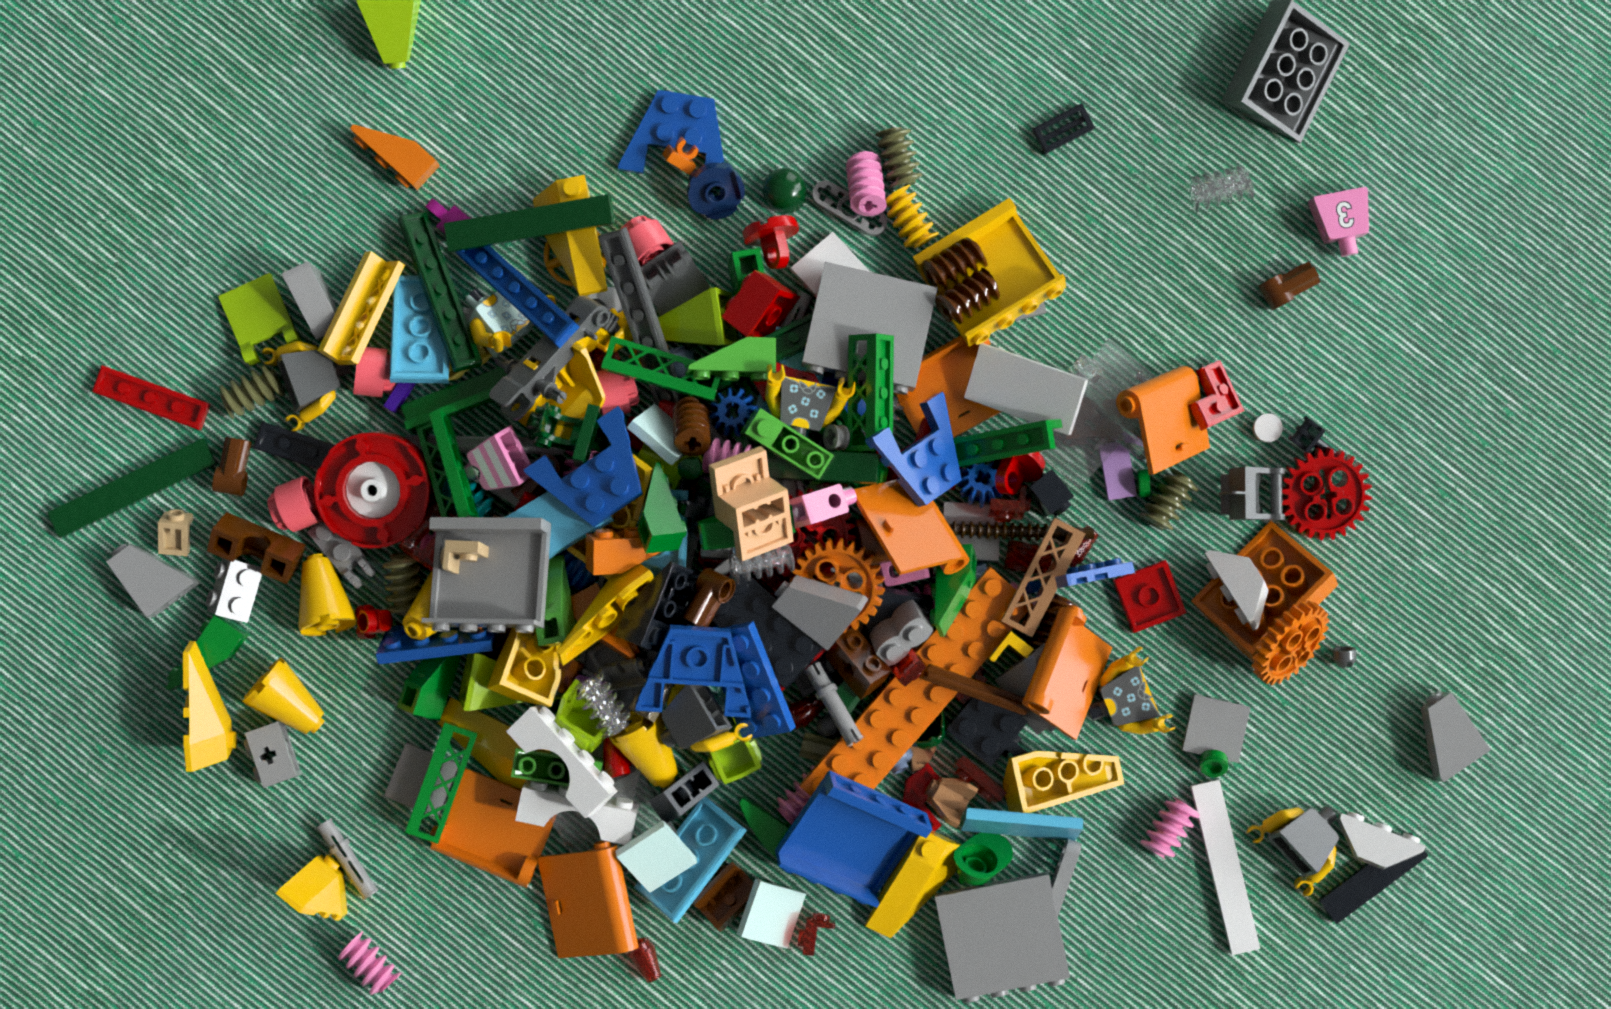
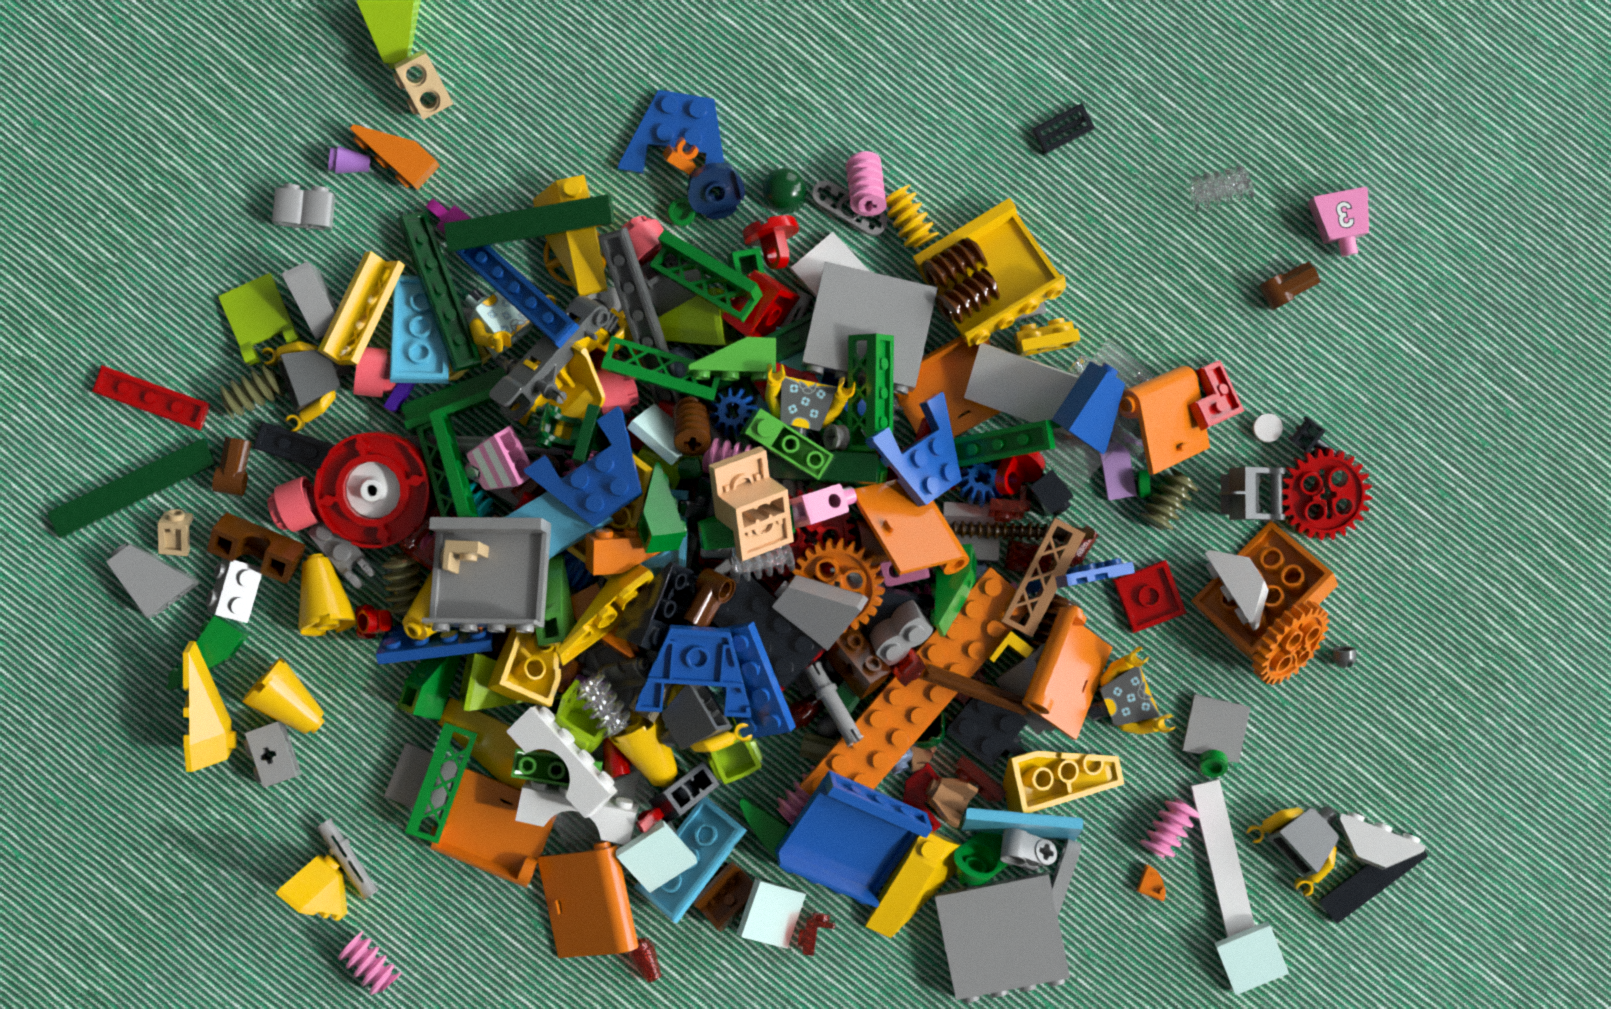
olive piece [875,127,923,190] -> none
dark grey slope [1222,0,1350,143] -> none
light grey slope [1421,690,1491,782] -> none
none -> light grey brick [272,184,335,230]
none -> medium lavender cone [328,146,371,174]
none -> tan brick [392,49,453,120]
none -> red tile [635,807,664,833]
none -> green fence [650,229,763,323]
none -> green tile [667,198,696,227]
none -> light grey piece [1000,828,1057,871]
none -> yellow plate [1014,318,1080,357]
none -> blue slope [1051,361,1125,455]
none -> orange tile [1136,863,1166,902]
none -> light aqua tile [1214,921,1289,995]

